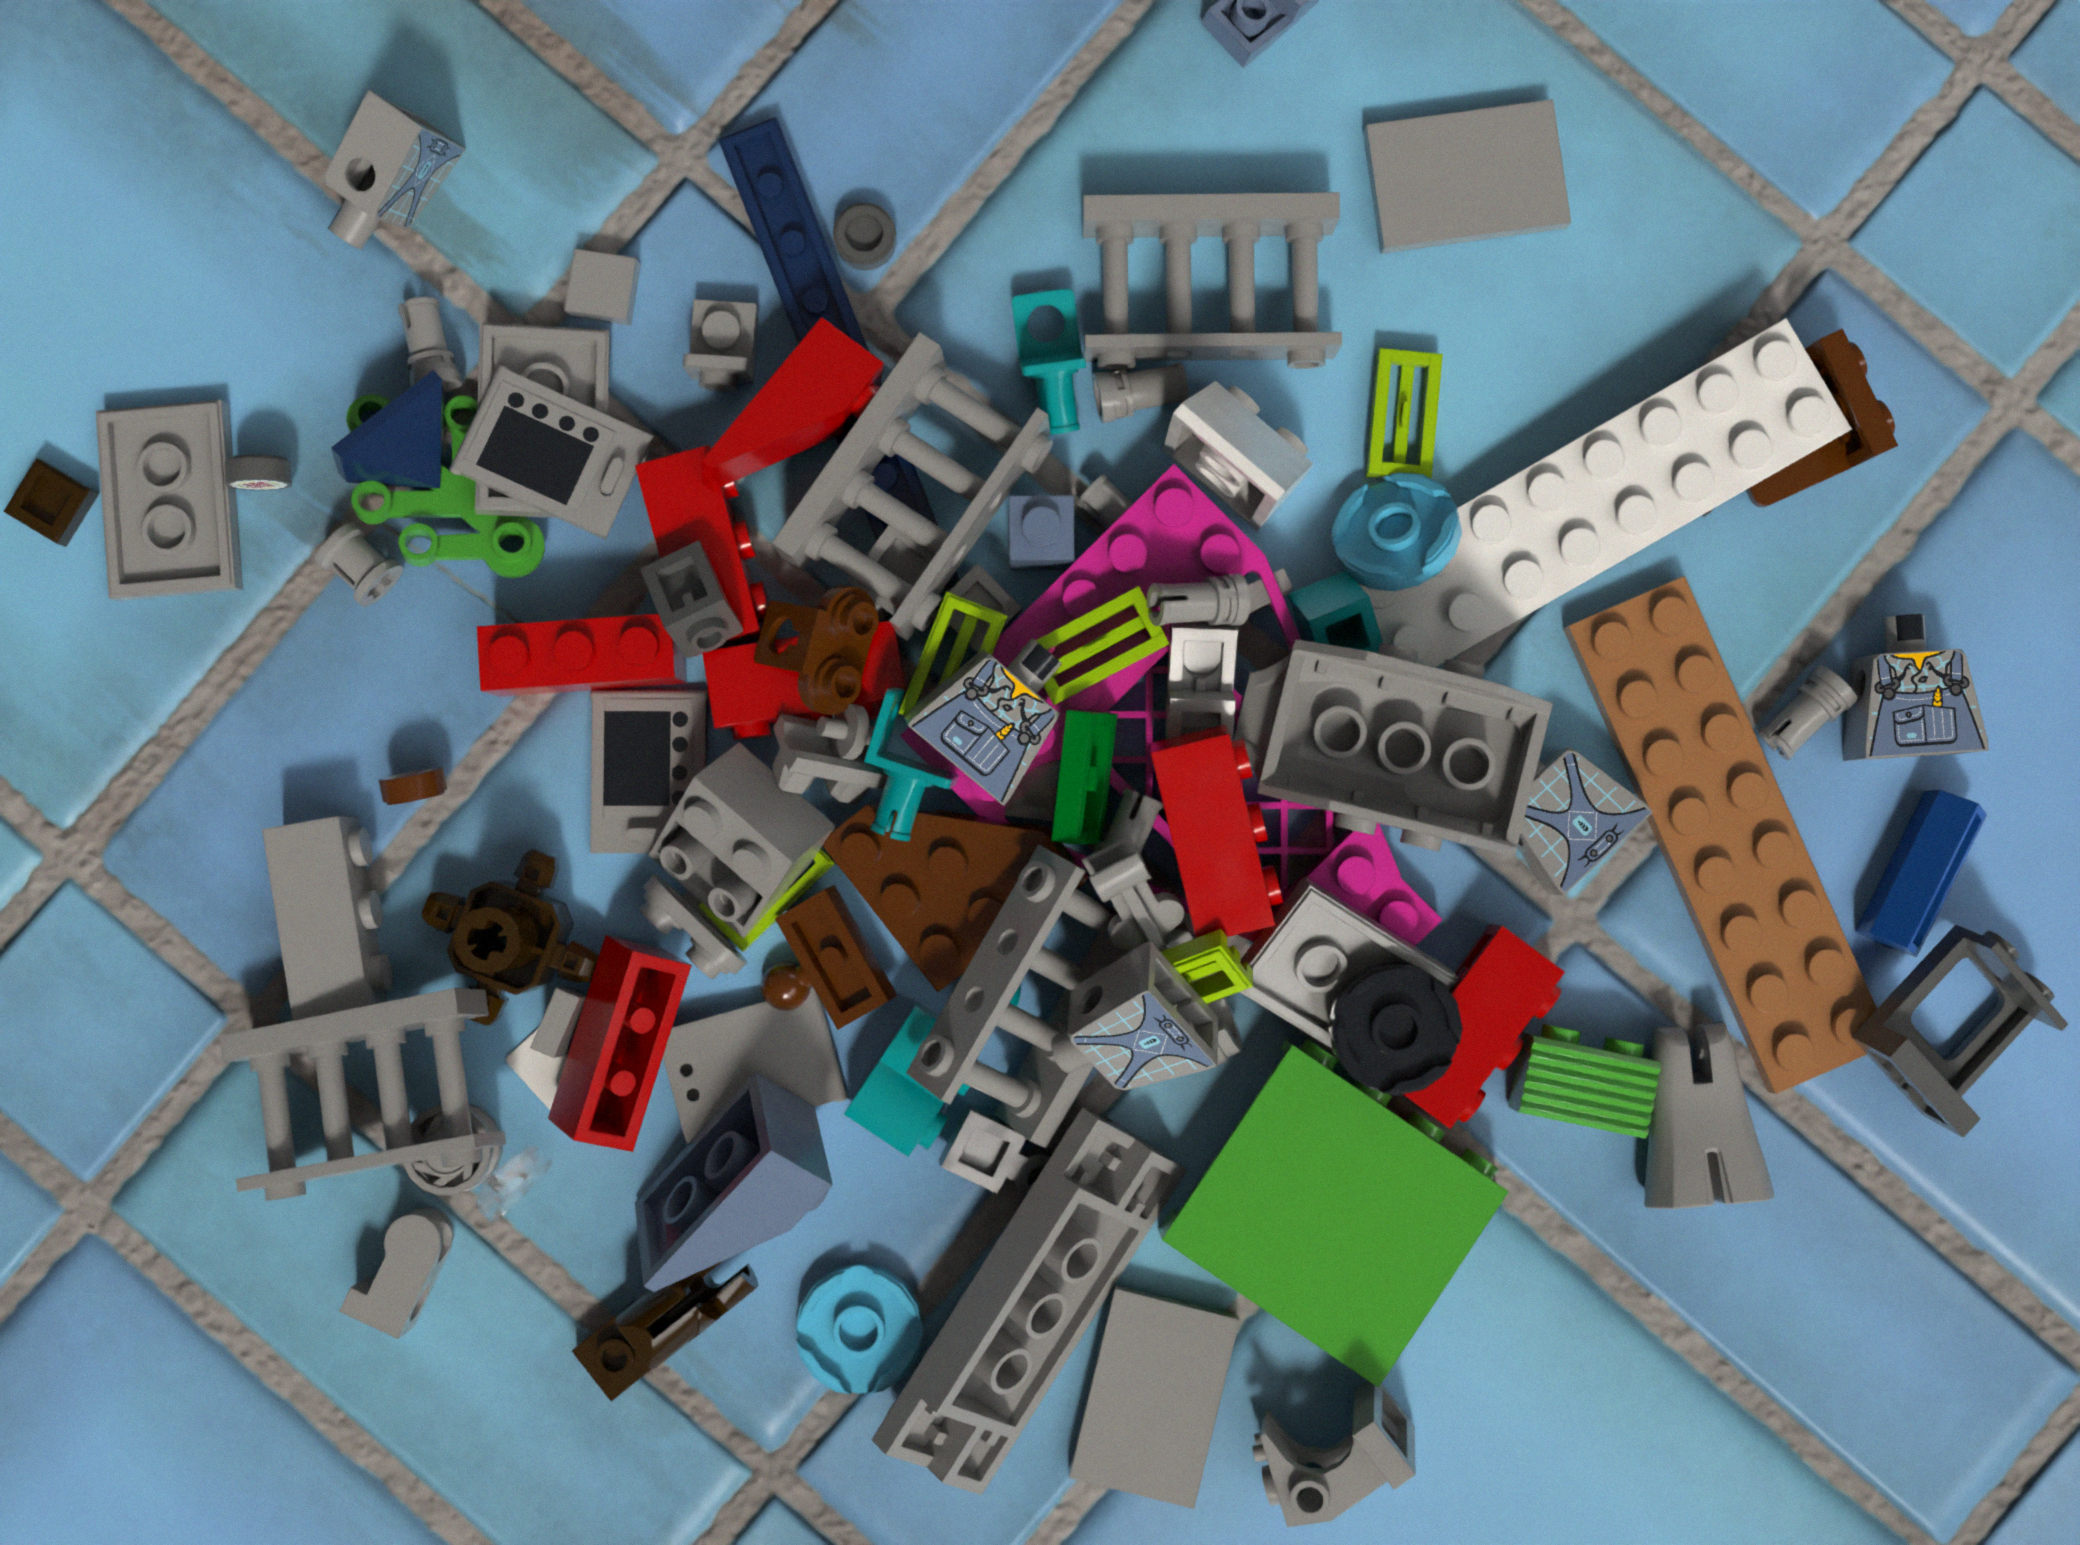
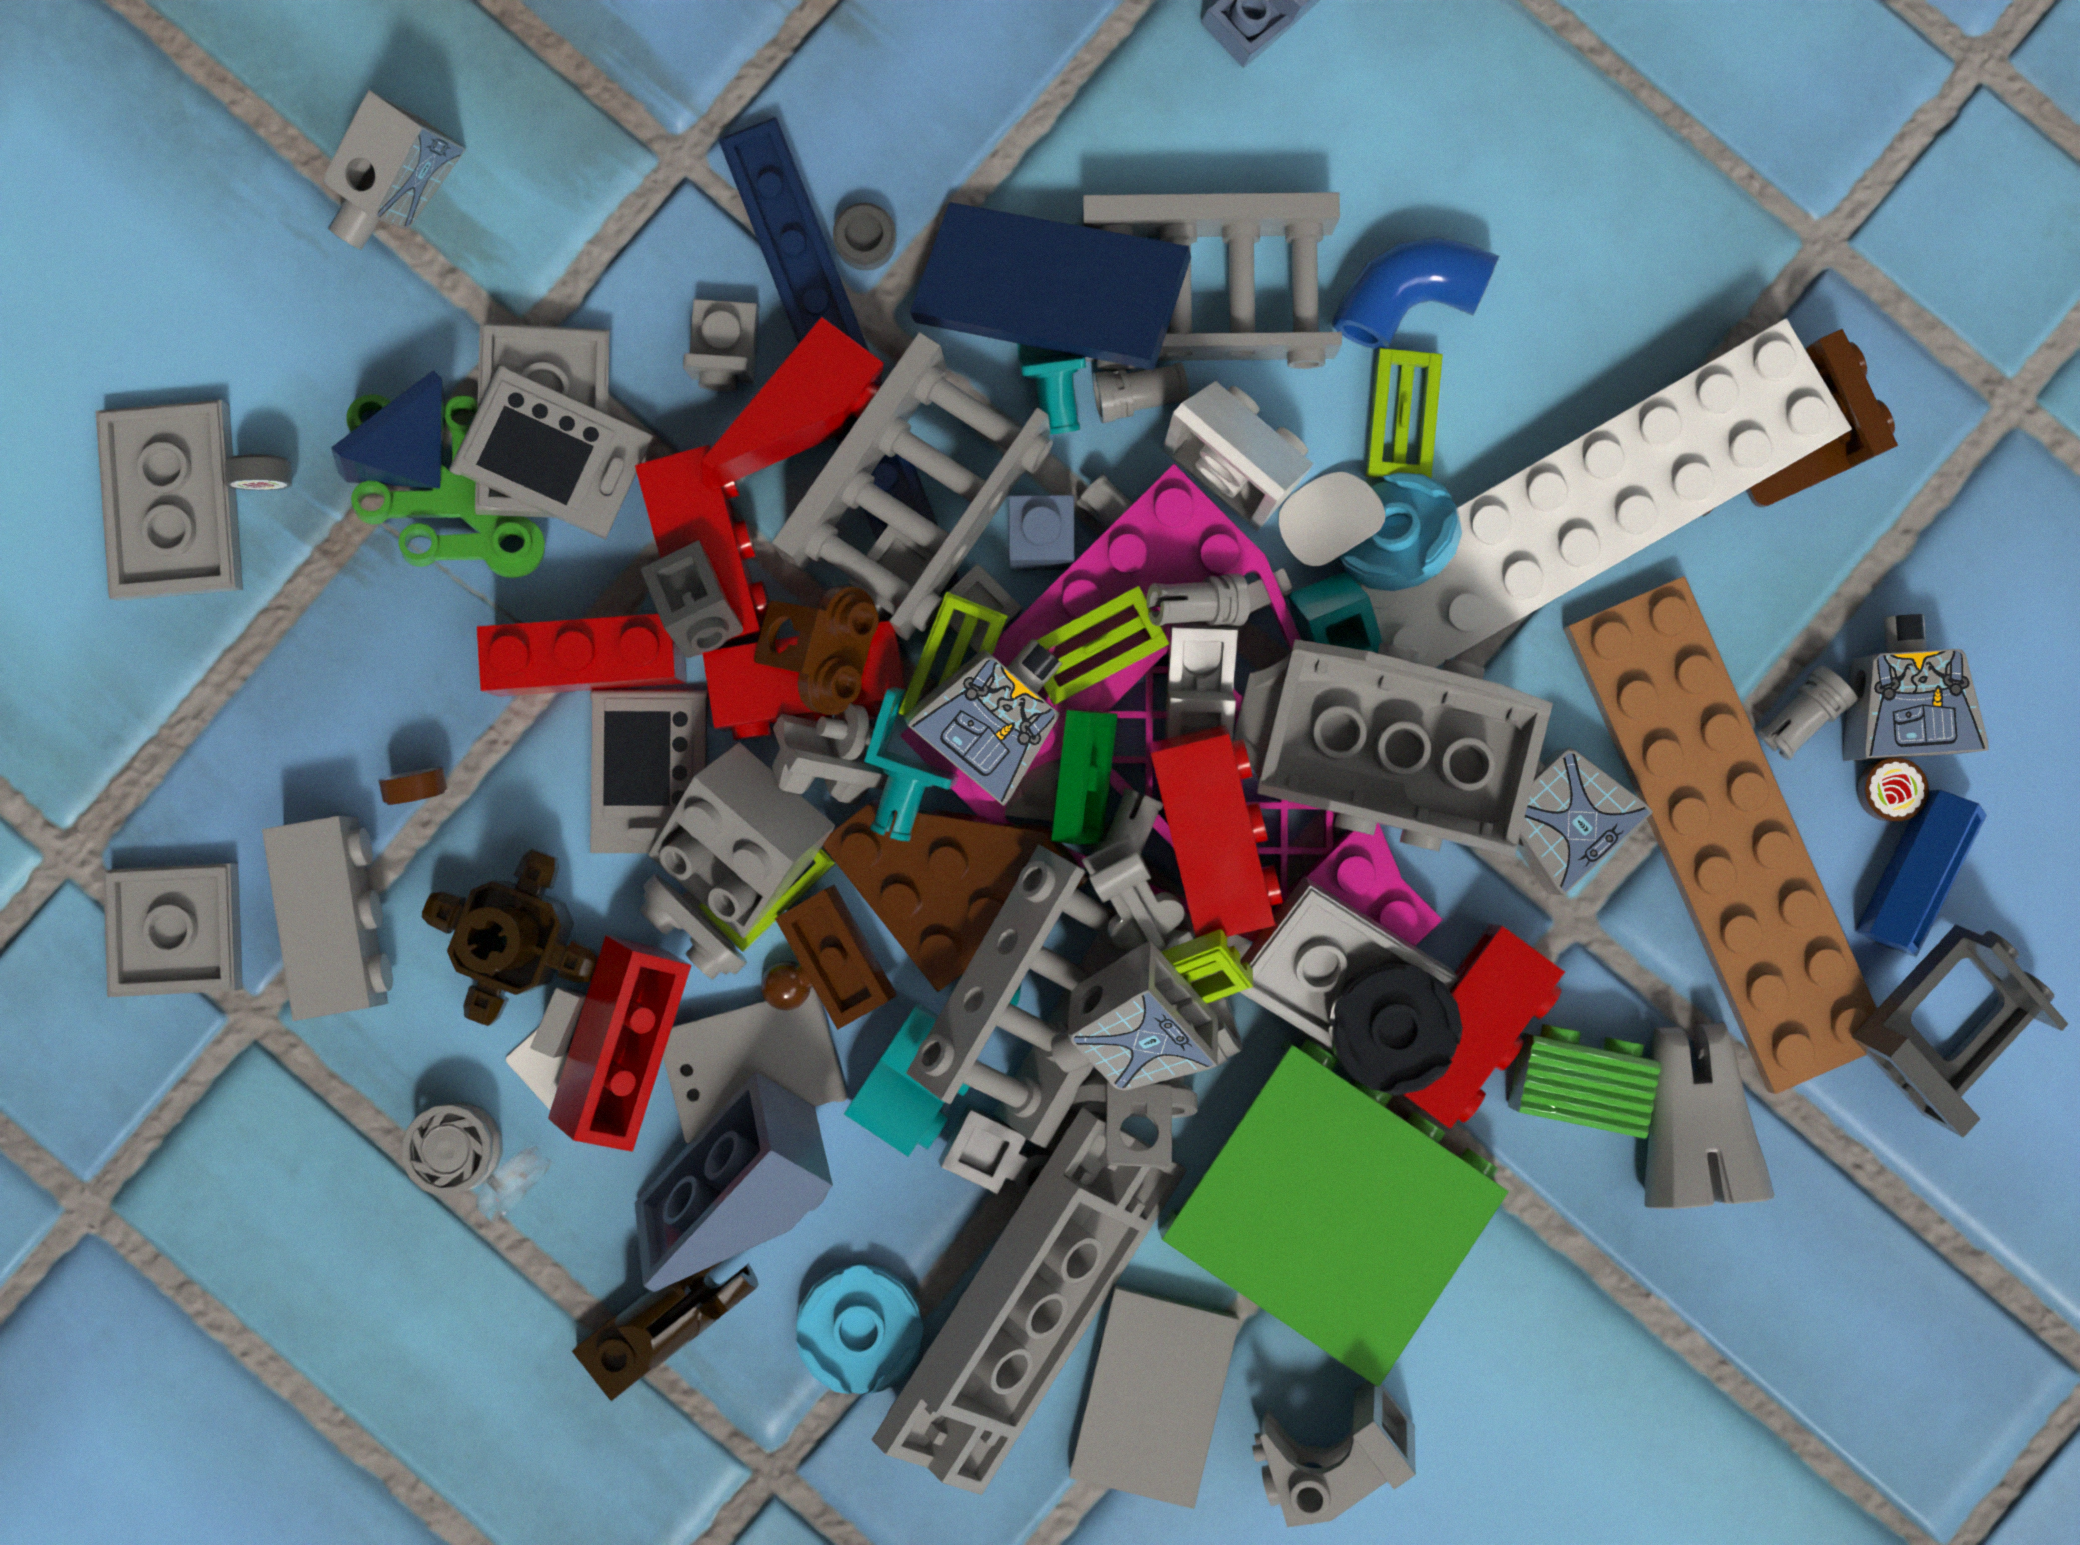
dark brown tile [3,458,99,547] -> none
light grey fence [219,988,506,1201] -> none
light grey bush [315,522,403,607] -> none
light grey leg [339,1207,454,1339] -> none
light grey pin [397,297,462,395] -> none
light grey tile [564,249,641,326] -> none
light grey tile [1363,99,1571,254] -> none
none -> light grey tile [103,863,243,997]
none -> dark blue tile [910,202,1191,371]
none -> light grey bracket [1070,1069,1198,1167]
none -> white sticker [1279,472,1386,566]
none -> blue cylinder [1331,237,1500,350]
none -> tile [1857,758,1929,822]

